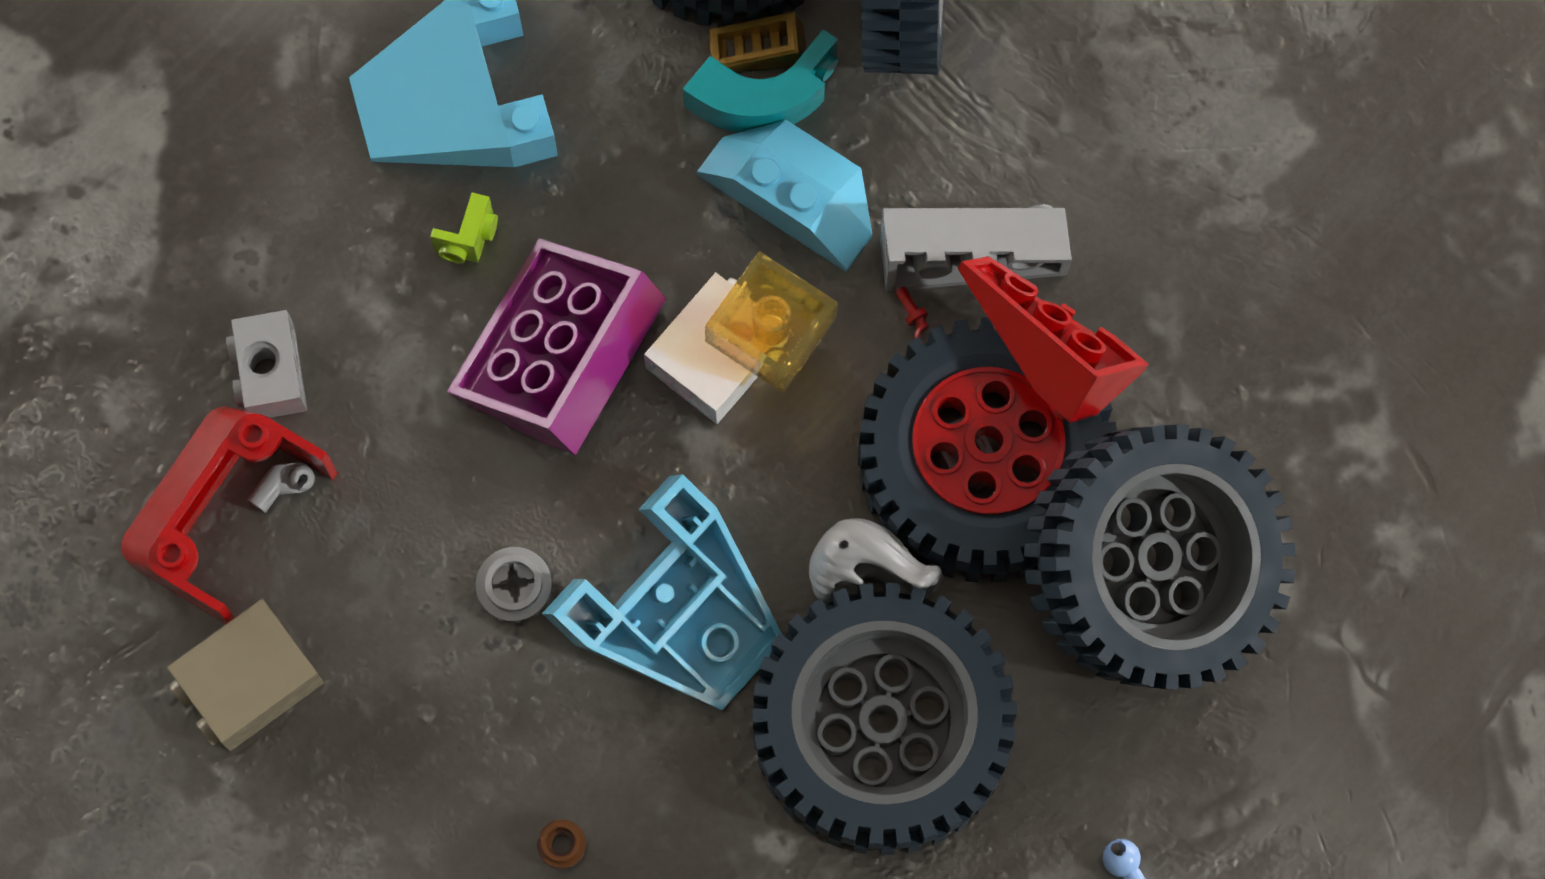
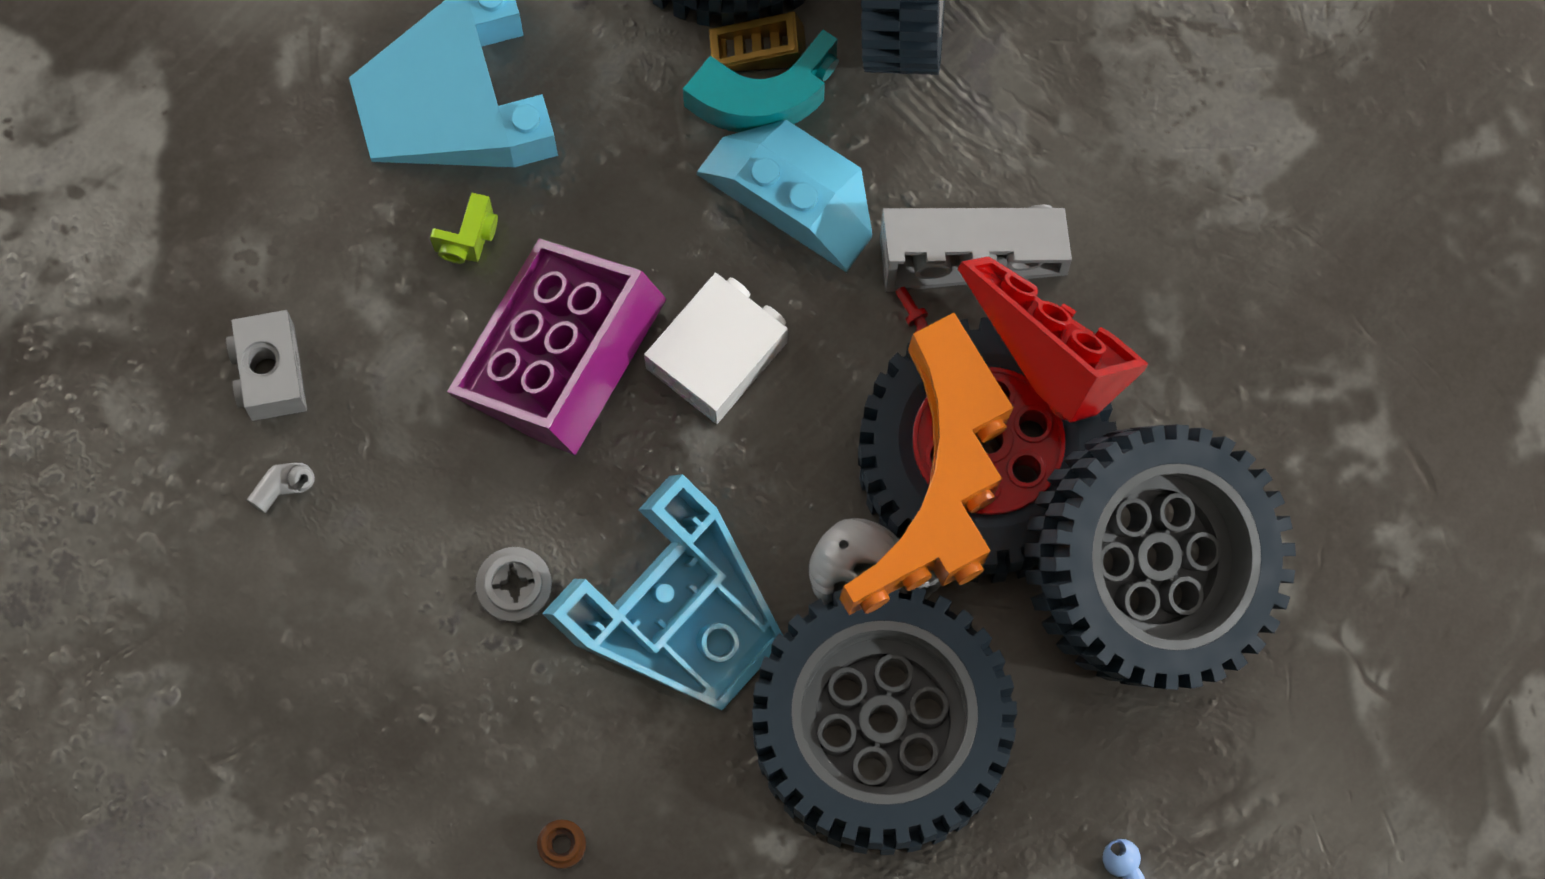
red windscreen [121,407,338,625] -> none
dark tan brick [167,598,324,752] -> none
clear yellow brick [705,251,838,393] -> none
none -> orange arch [839,313,1013,615]

